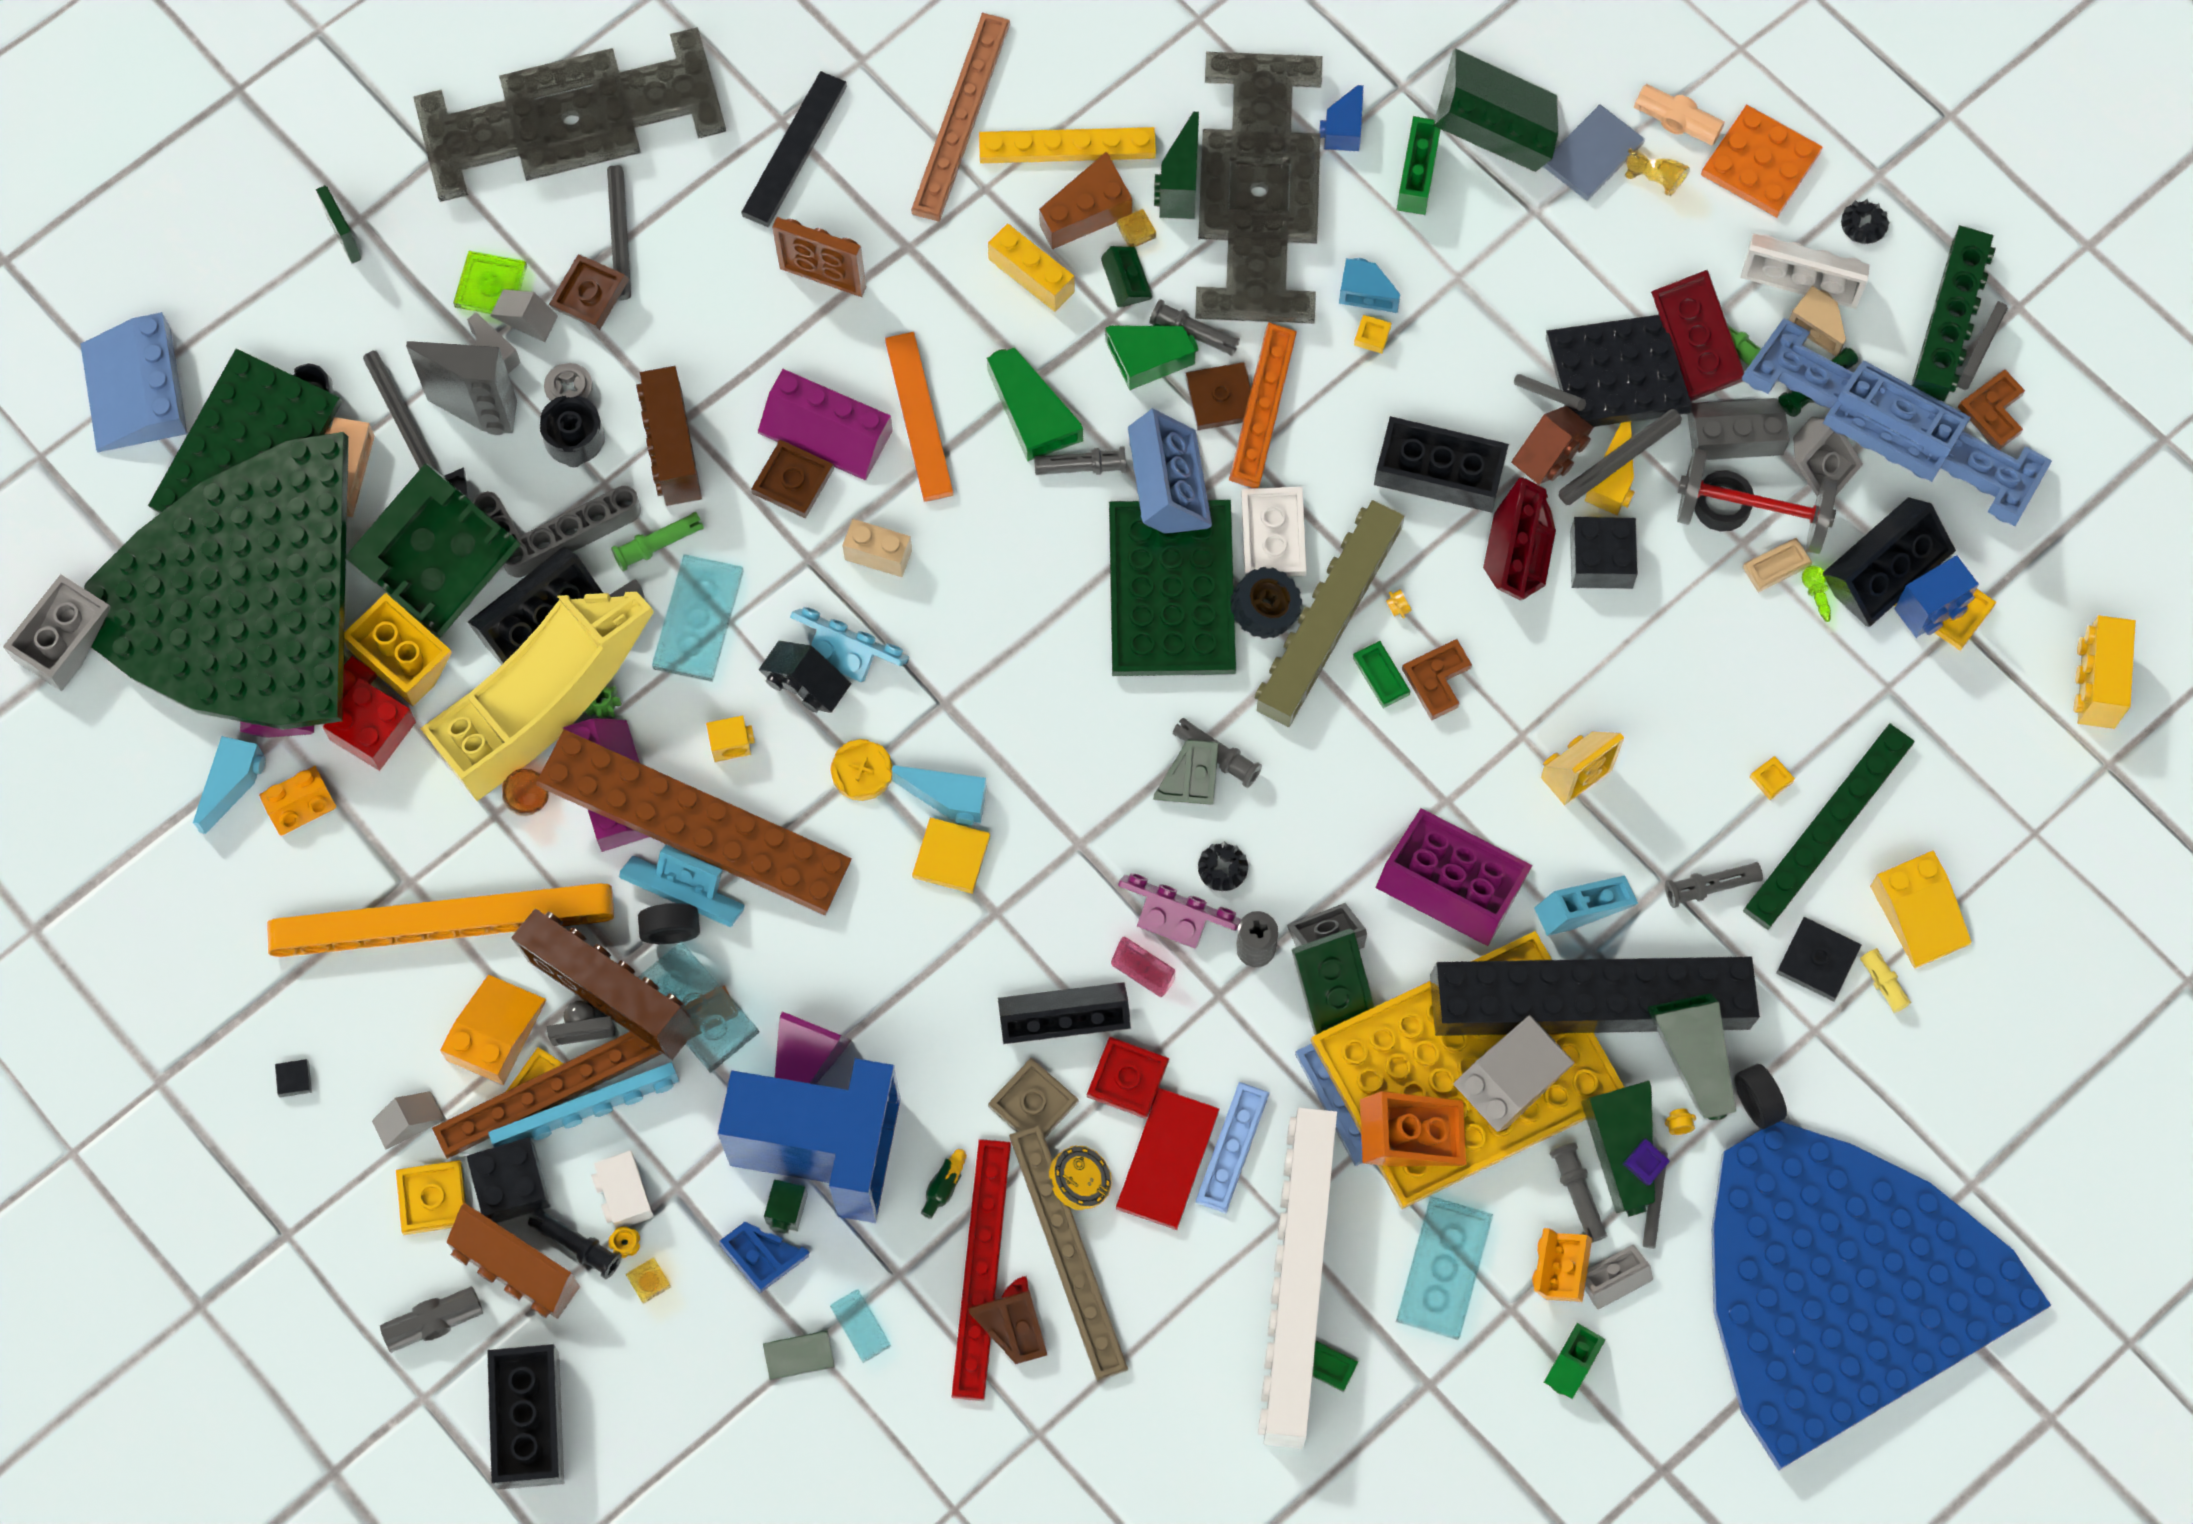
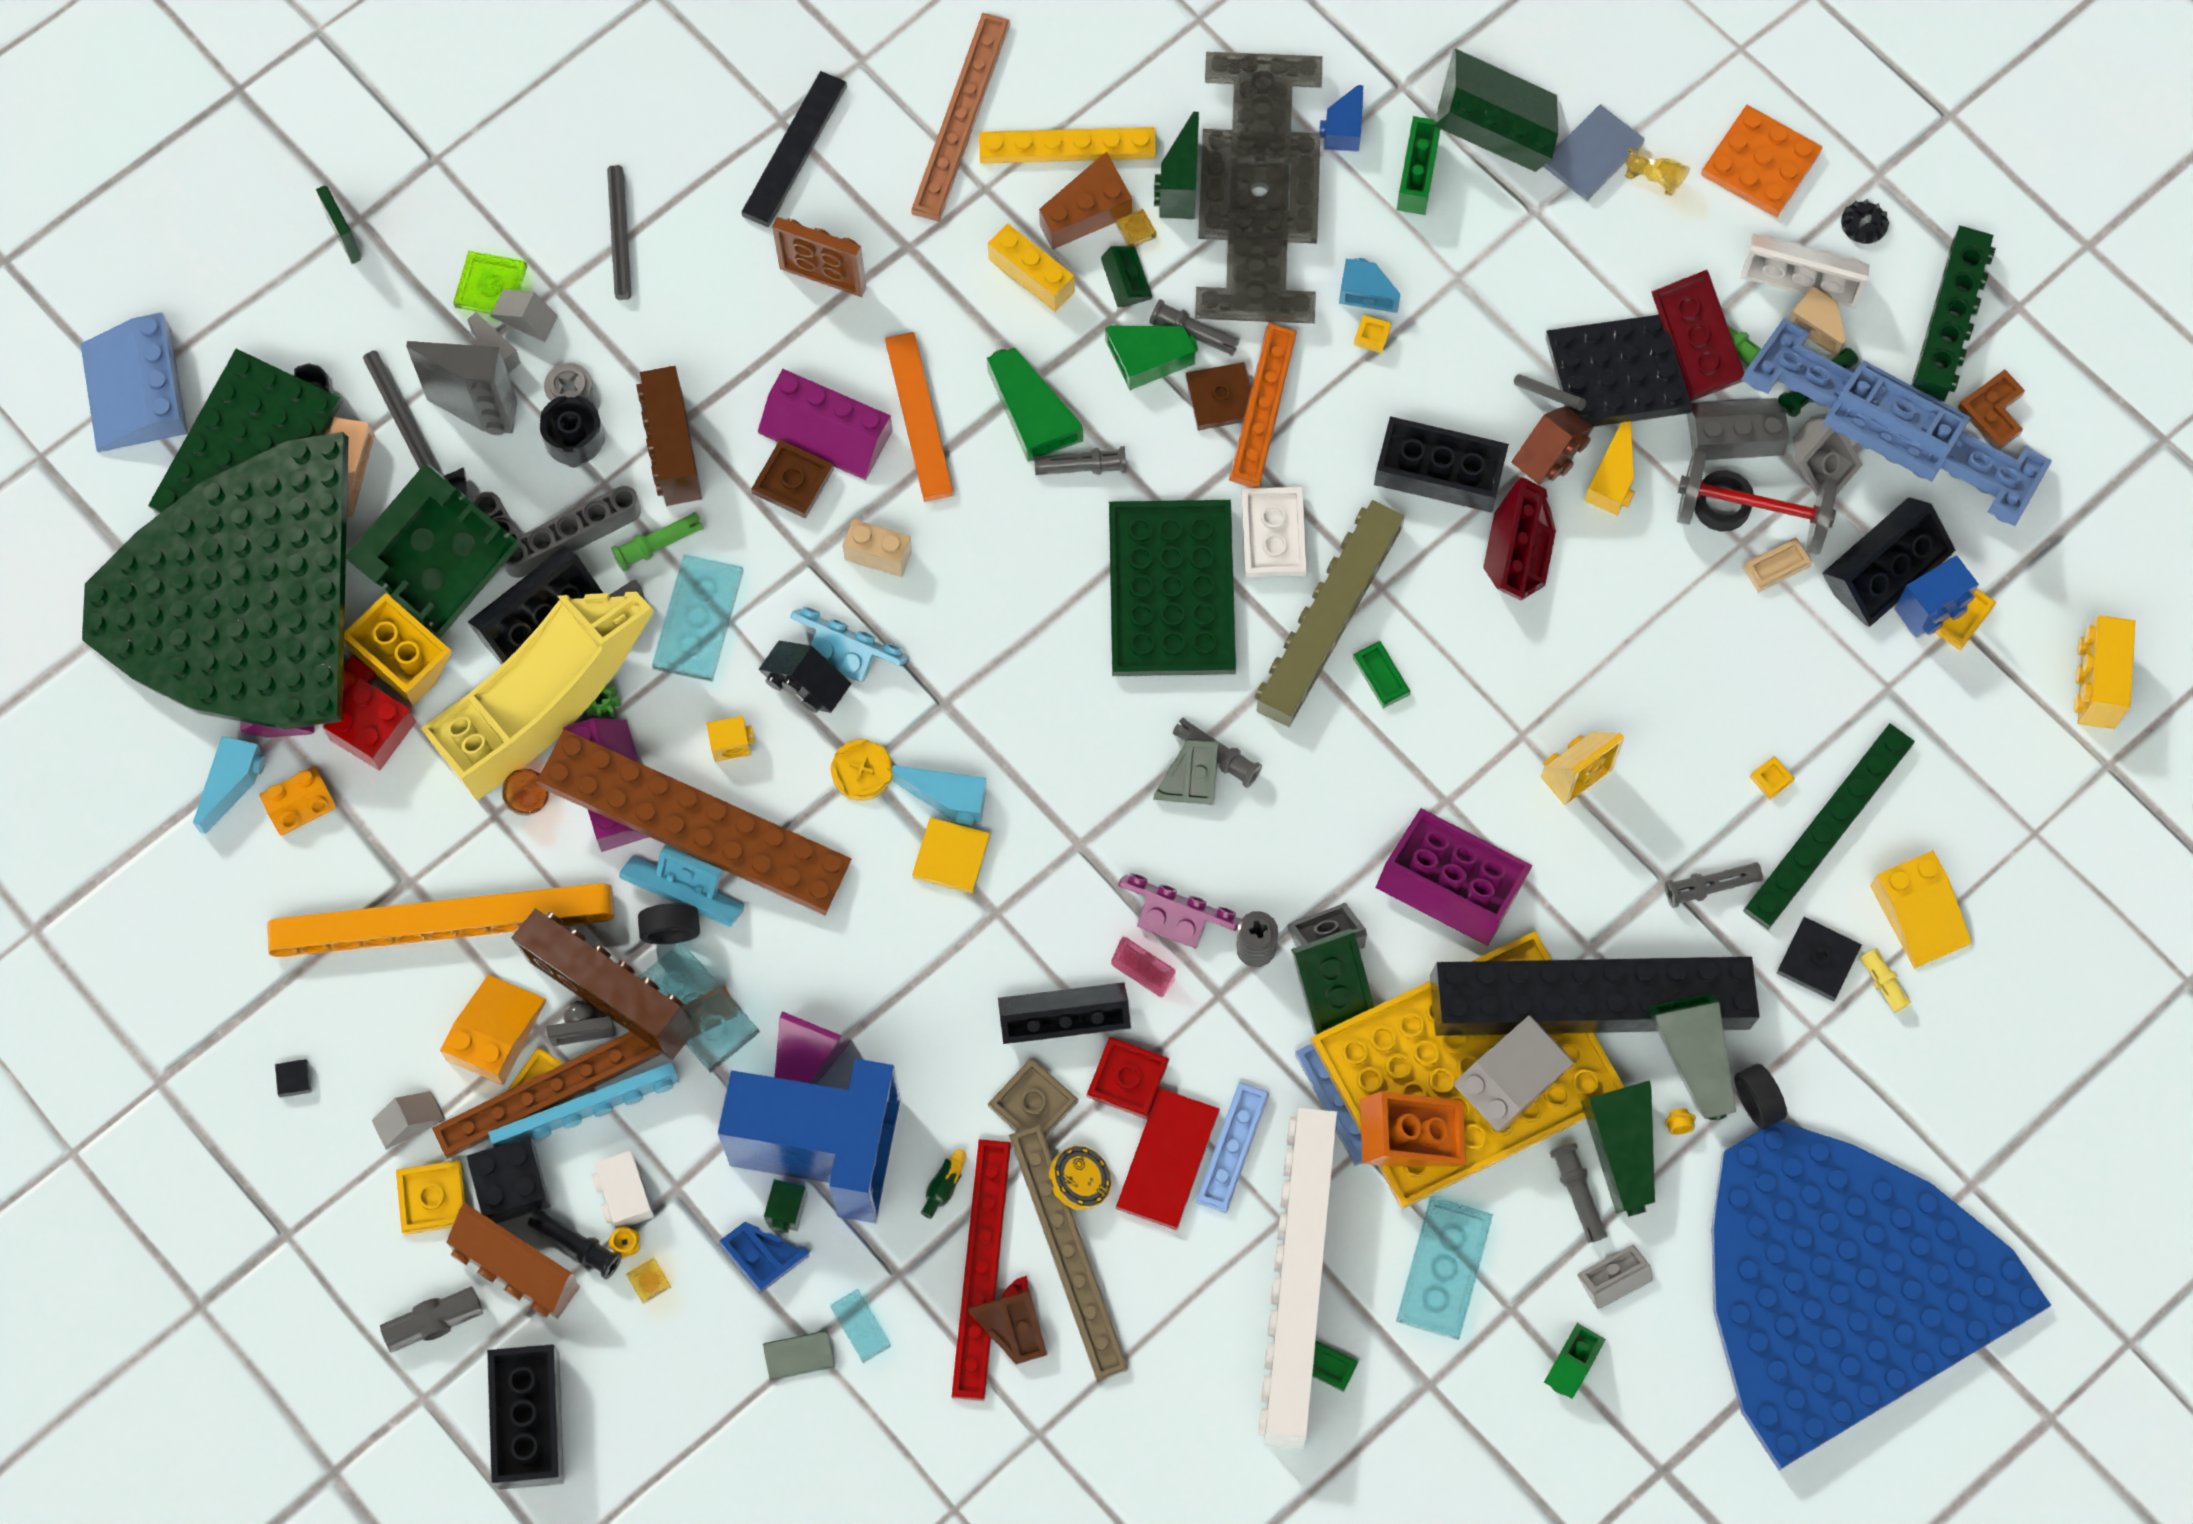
light grey slope [3,574,111,691] -> none
clear smoke piece [413,27,727,202] -> none
reddish brown plate [549,254,629,330] -> none
medium blue slope [1128,408,1212,534] -> none
black gear [1198,841,1248,891] -> none
black wheel [1230,567,1302,639] -> none
yellow plate [1386,589,1412,618] -> none
dark orange plate [1402,639,1472,721] -> none
light orange bracket [1532,1228,1592,1302] -> none
medium azure slope [1534,875,1638,936] -> none
dark grey axle [1558,409,1682,505] -> none
black brick [1570,517,1638,589] -> none
dark purple tile [1623,1139,1670,1186] -> none
light nougat piece [1634,84,1725,146] -> none
dark grey bar [1642,1151,1668,1249] -> none
clear neon green bar [1801,565,1831,622] -> none
dark grey tile [1957,301,2008,391] -> none

